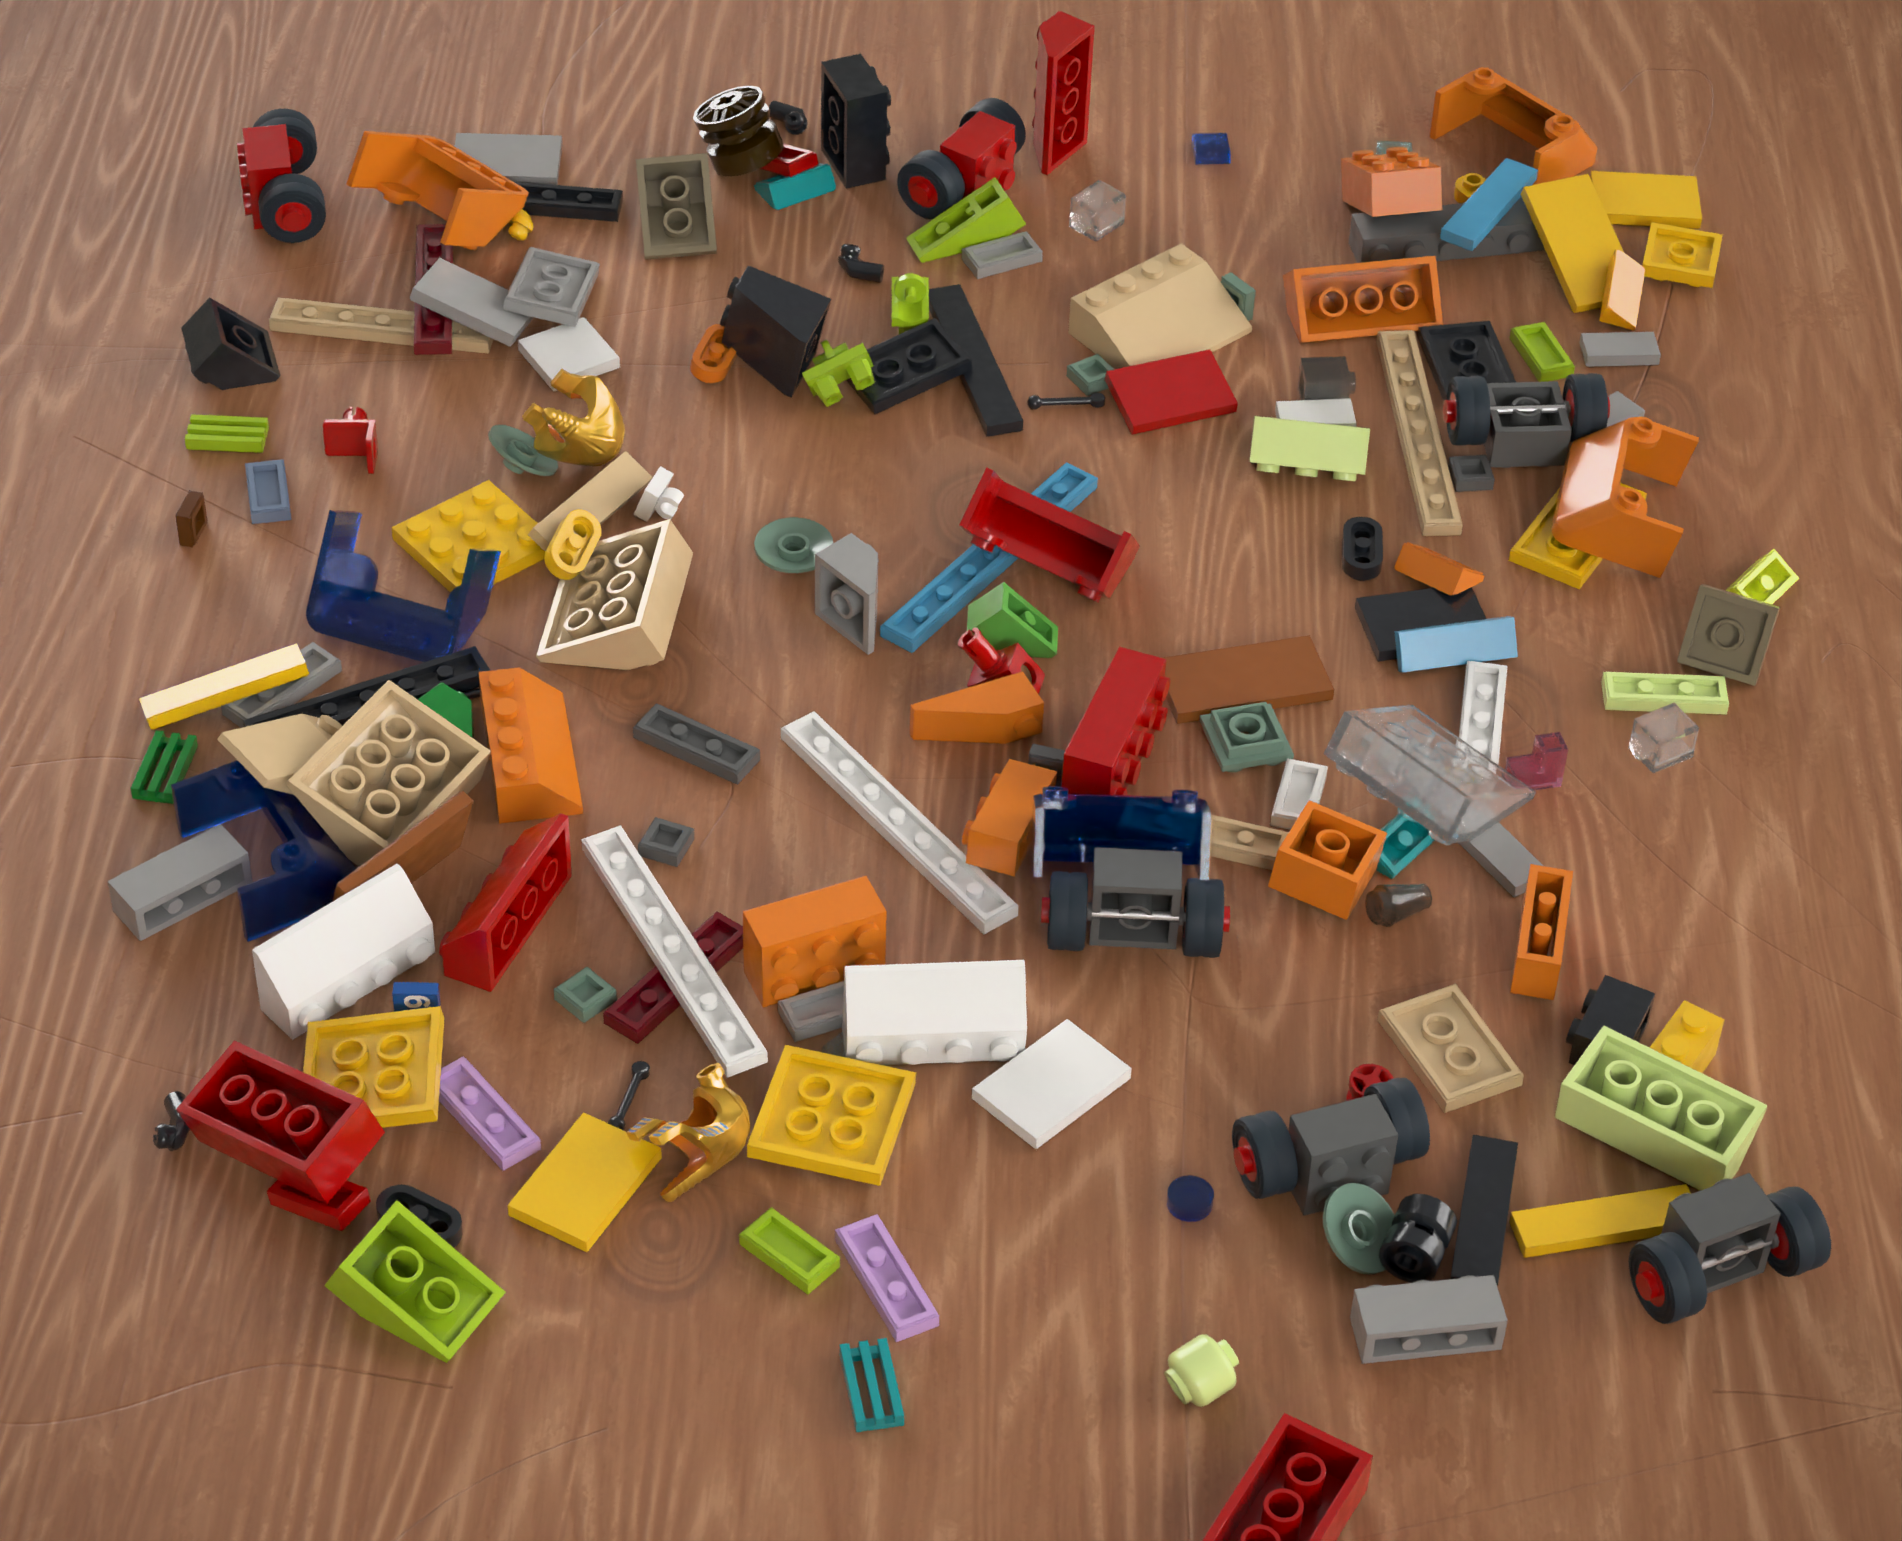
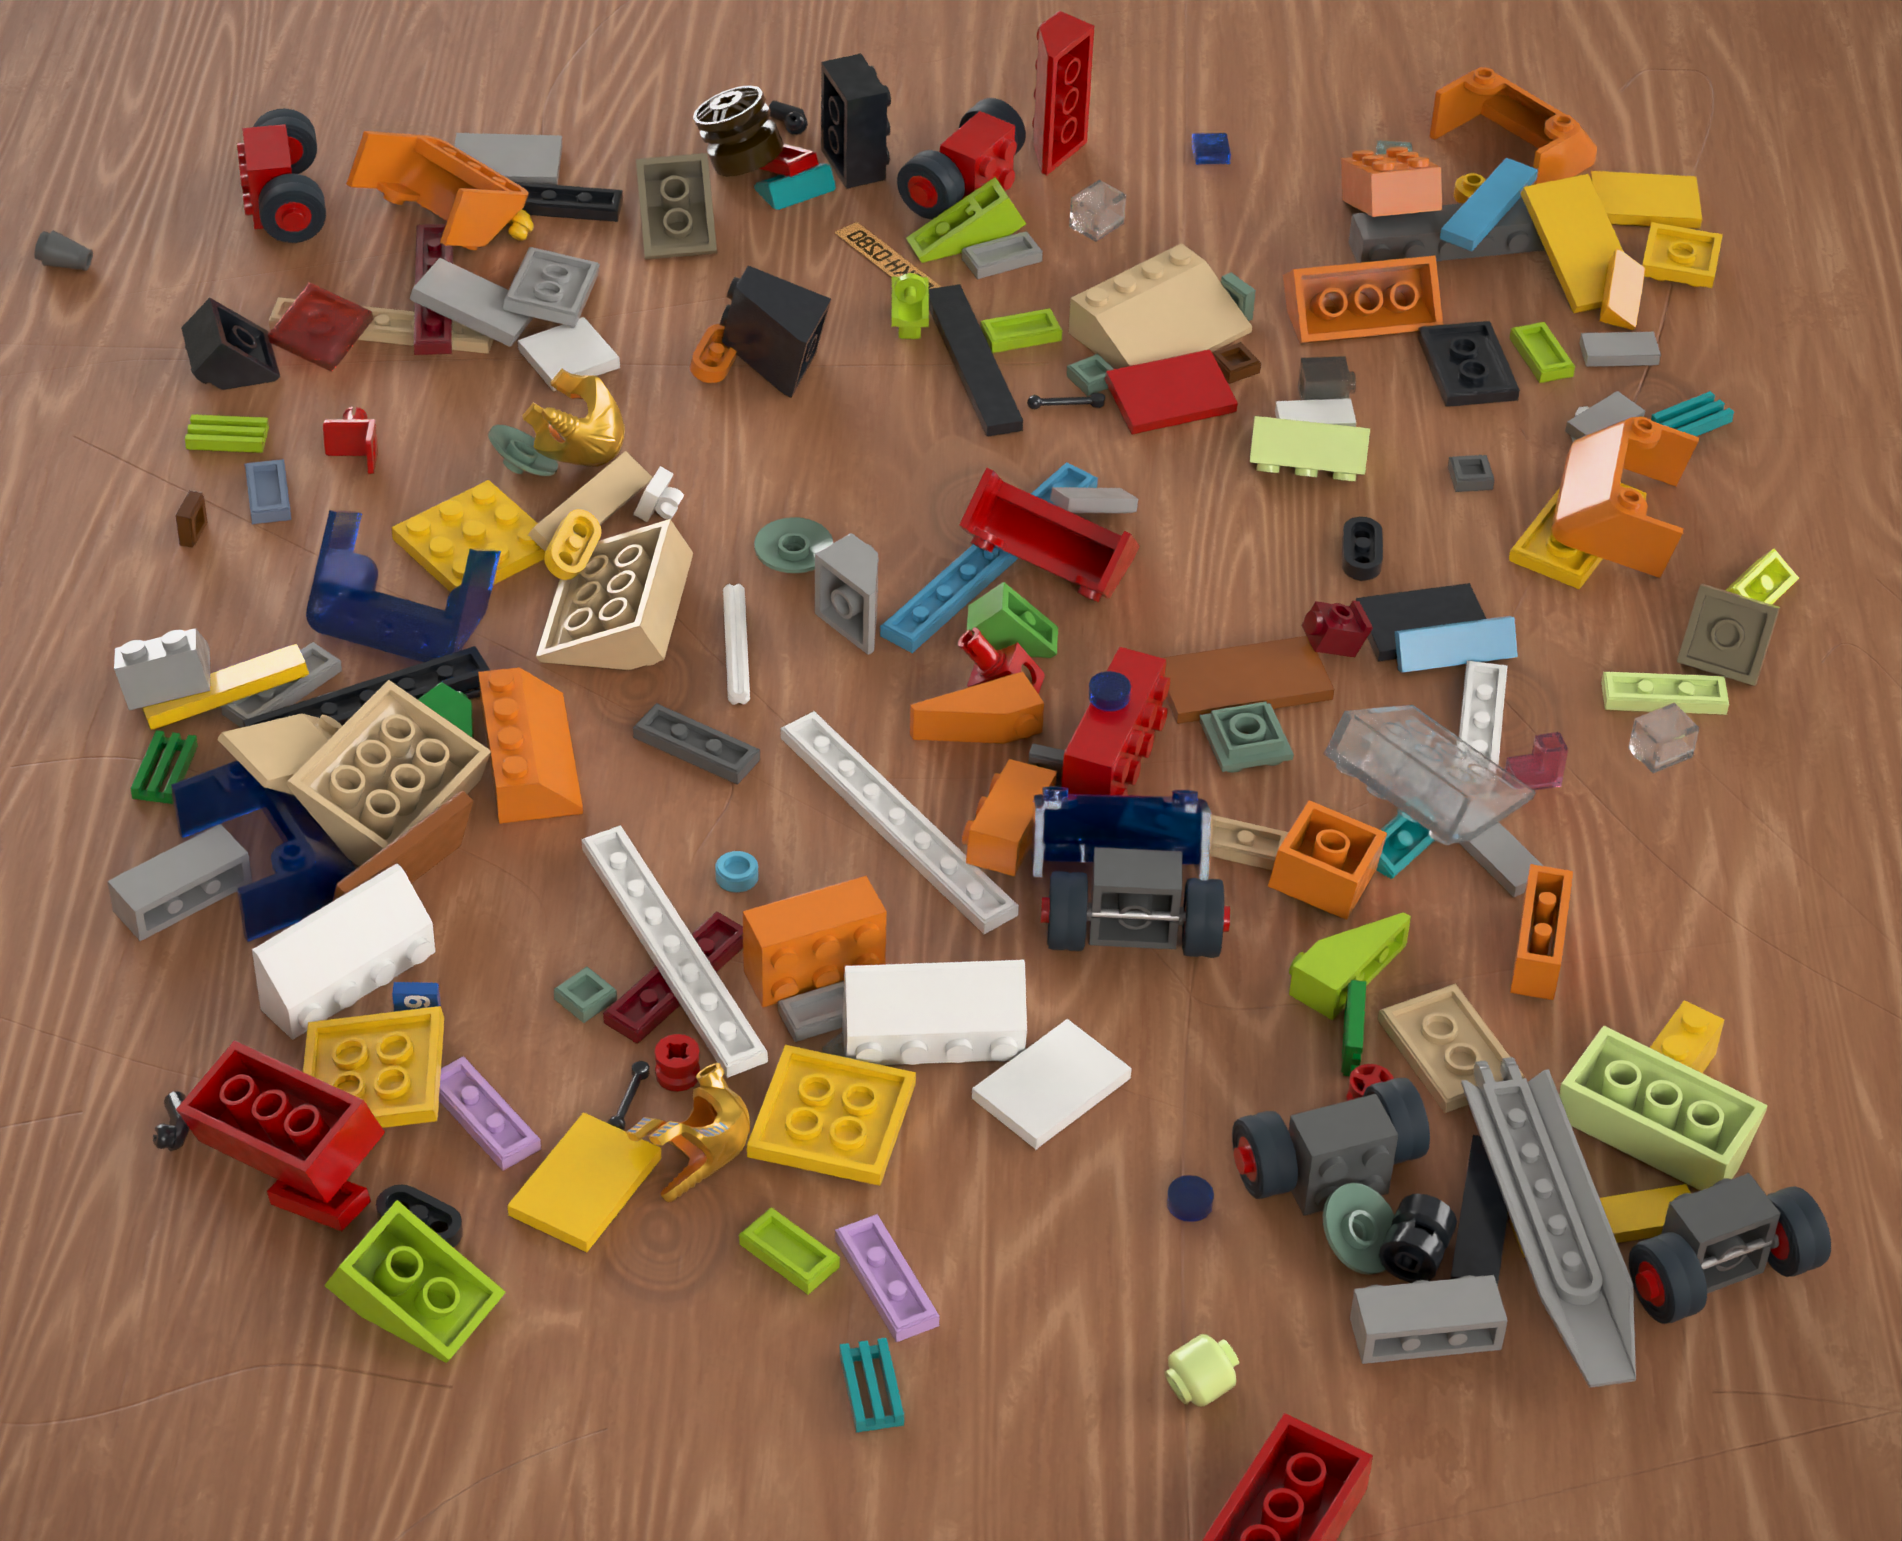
red slope [439,813,572,992] -> none
dark grey tile [638,817,695,867] -> none
lime hips [802,339,875,407] -> none
black arm [838,244,884,283] -> none
black tile [846,318,973,415] -> none
white tile [1270,758,1328,830] -> none
clear smoke cone [1365,883,1432,927] -> none
tan tile [1376,330,1463,536] -> none
orange slope [1394,542,1485,595] -> none
brick [1443,373,1610,468] -> none
black brick [1566,975,1656,1065] -> none
none -> dark grey cone [35,230,93,271]
none -> light grey slope [114,628,210,710]
none -> clear red tile [268,283,373,372]
none -> red wheel [654,1034,700,1092]
none -> medium azure tile [715,851,758,892]
none -> white axle [723,584,750,705]
none -> clear orange sticker [835,222,941,289]
none -> lime tile [980,308,1062,353]
none -> light grey tile [1050,487,1138,513]
none -> clear blue tile [1088,671,1131,711]
none -> reddish brown tile [1212,342,1261,384]
none -> lime slope [1289,912,1411,1020]
none -> dark red brick [1301,601,1373,658]
none -> green tile [1341,980,1366,1076]
none -> light grey hinge [1461,1057,1636,1388]
none -> teal tile [1651,391,1734,436]

